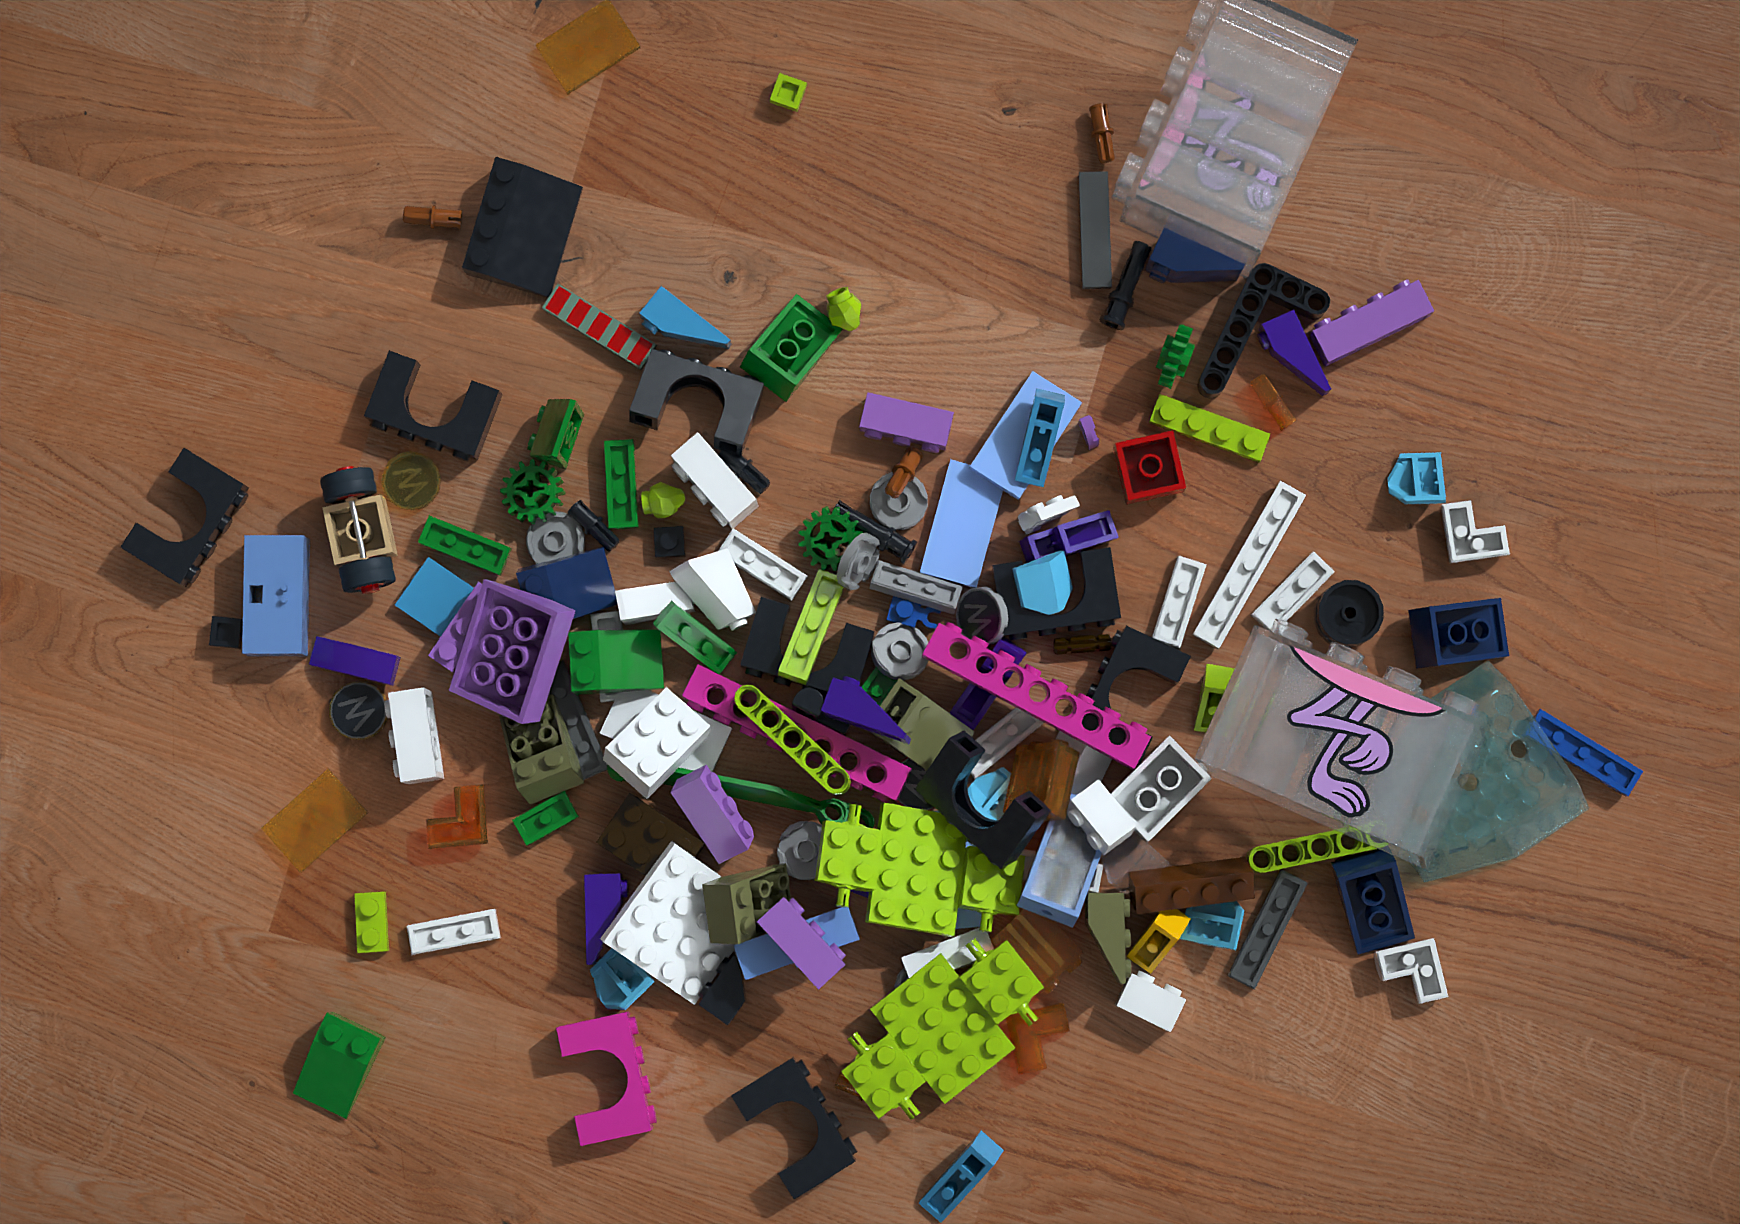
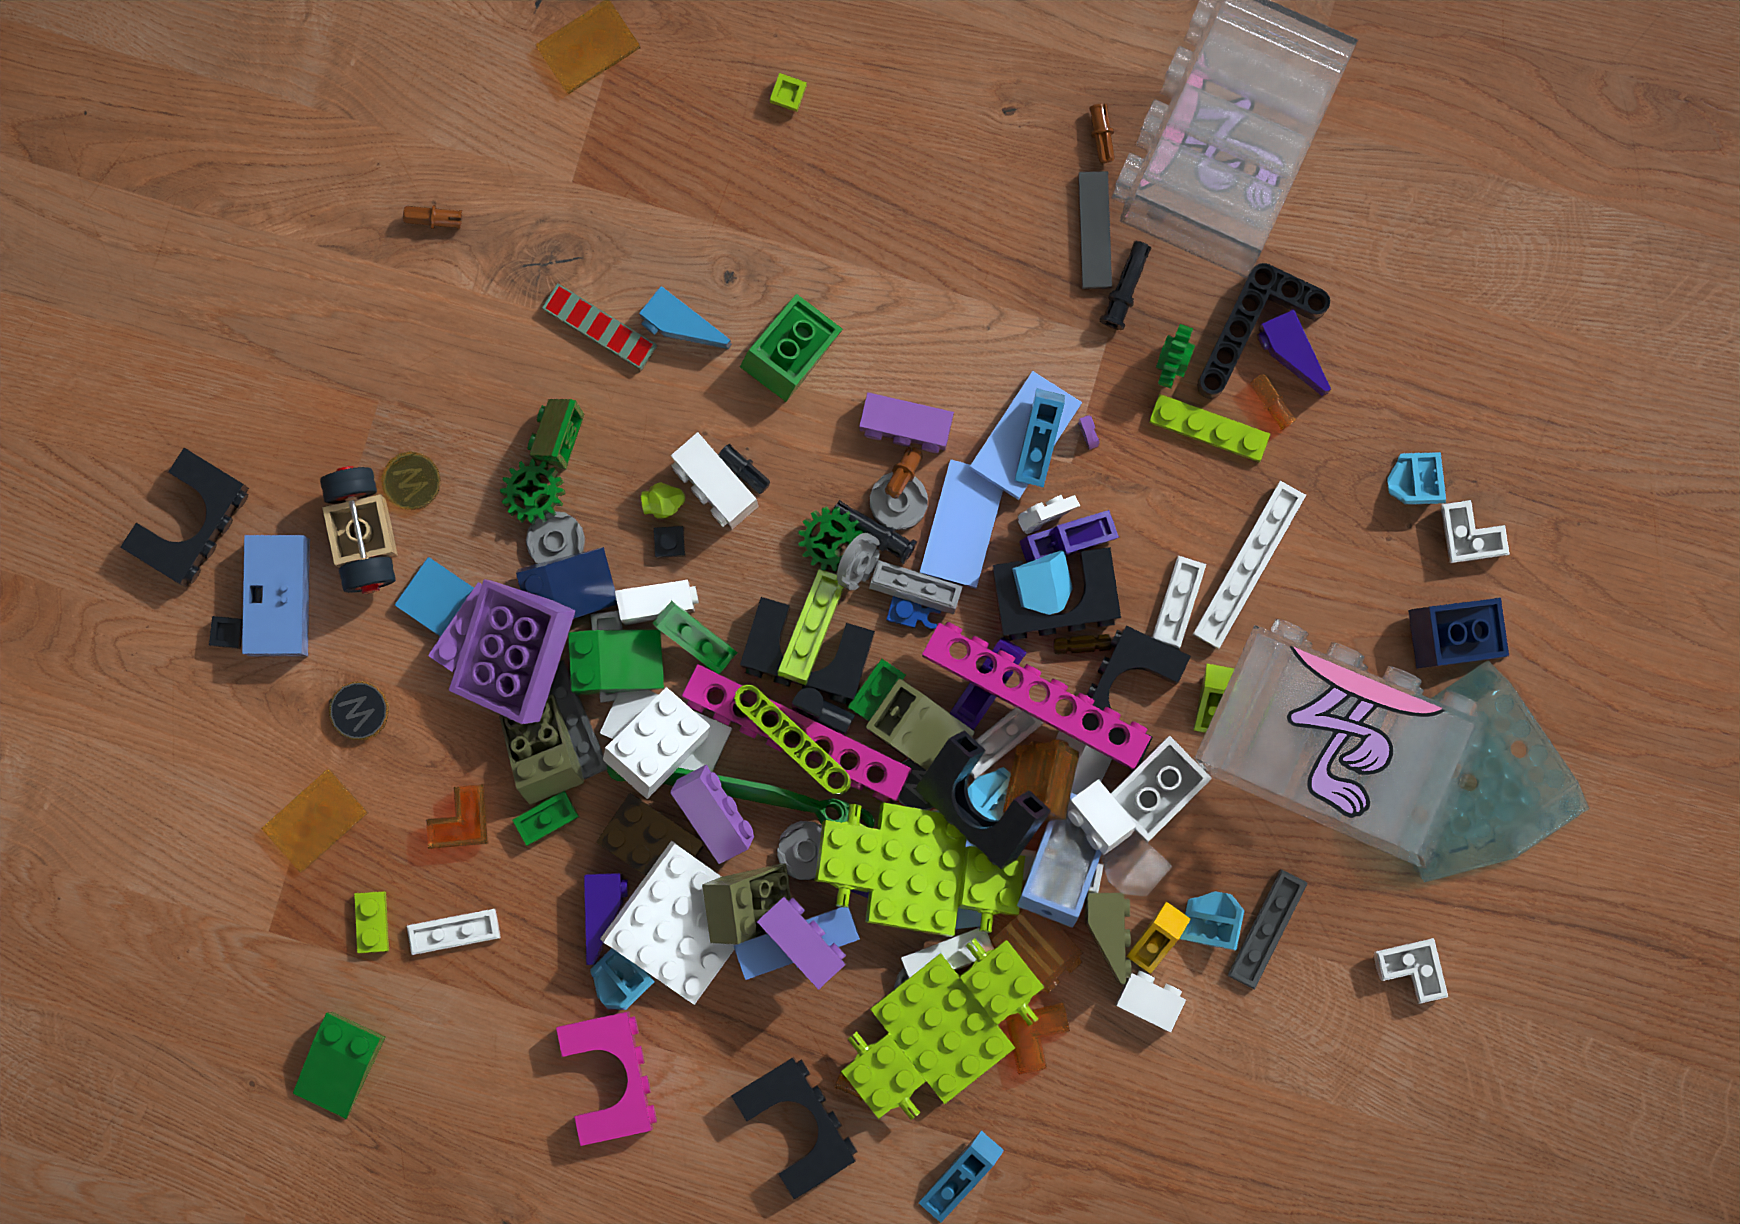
dark purple slope [309,636,401,686] -> none
black arch [364,350,502,462] -> none
white brick [384,687,444,784] -> none
green plate [418,515,512,576] -> none
black slope [462,157,583,298] -> none
black axle [568,500,619,552] -> none
green plate [604,439,639,530] -> none
black arch [629,349,764,457] -> none
white slope [670,549,756,631] -> none
black slope [698,955,746,1025] -> none
white tile [718,528,808,601] -> none
dark purple slope [821,676,911,744] -> none
lime rock [826,287,861,331] -> none
light grey tile [871,622,929,681] -> none
tile [956,587,1008,645] -> none
red brick [1113,430,1186,505] -> none
reddish brown brick [1128,857,1255,914] -> none
dark blue slope [1145,227,1245,283] -> none
lime beam [1246,821,1393,873] -> none
white tile [1251,551,1335,635] -> none
medium lavender brick [1309,279,1434,367] -> none
black wheel [1314,580,1384,648] -> none
dark blue slope [1331,846,1415,955] -> none
blue plate [1523,709,1643,797] -> none

